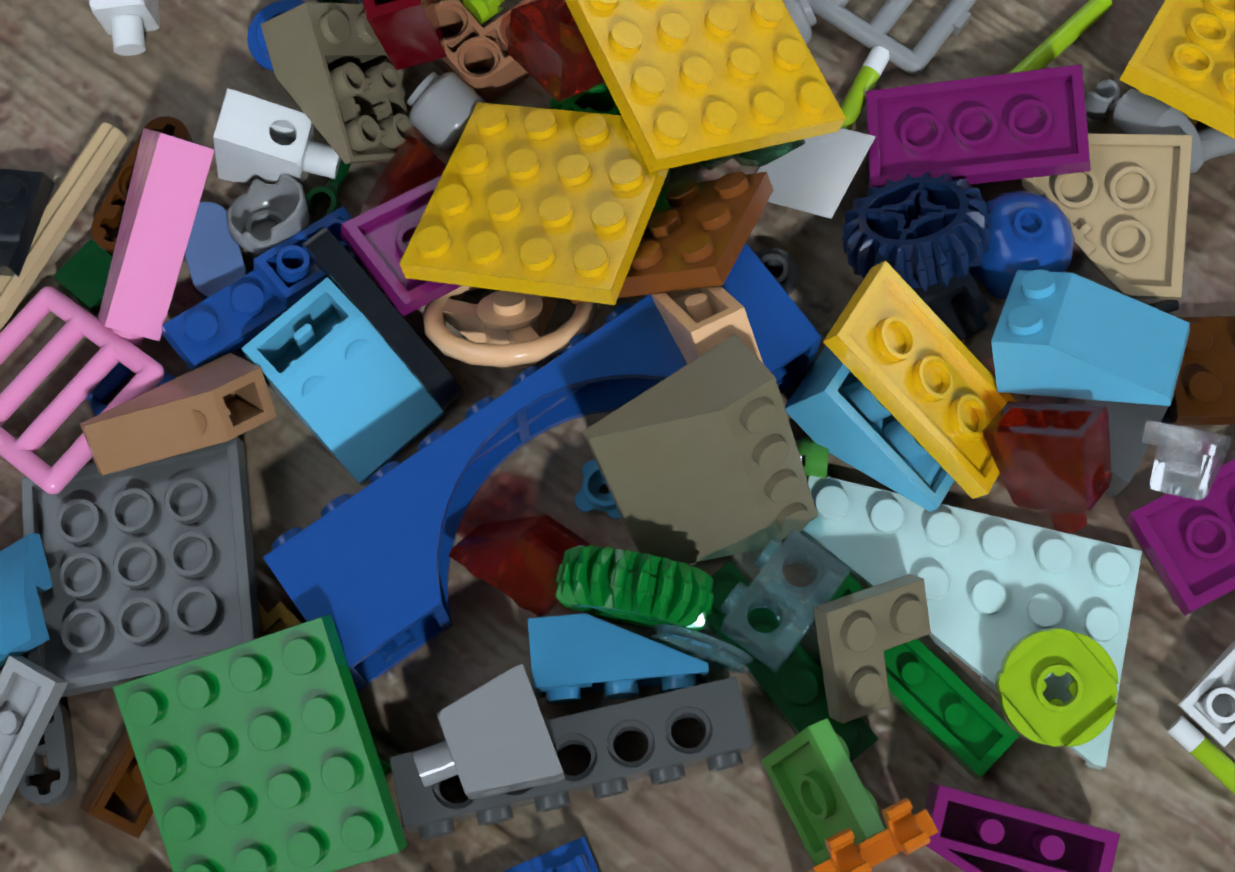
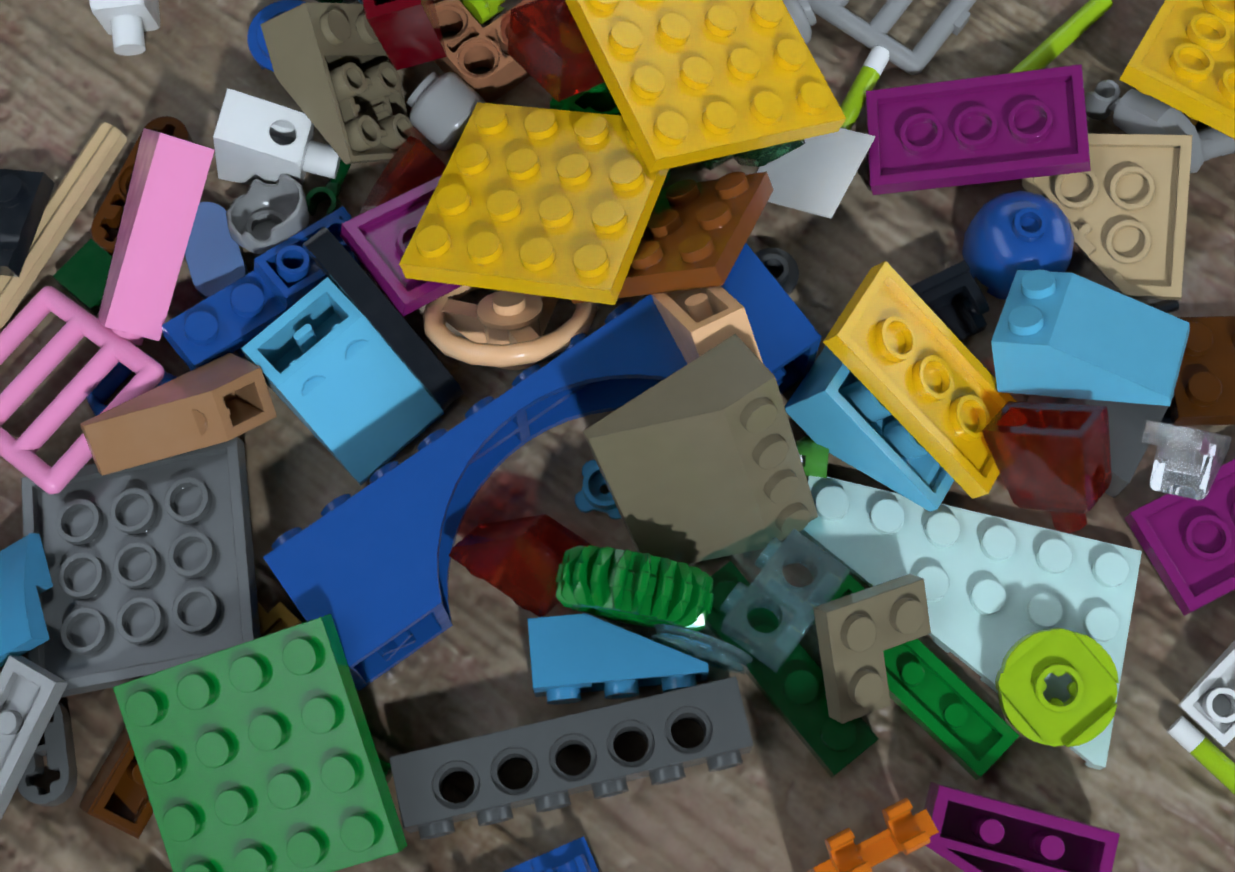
light grey torso [413,663,565,799] -> none
bright green hinge [761,718,886,866] -> none
dark blue gear [842,171,992,293] -> none

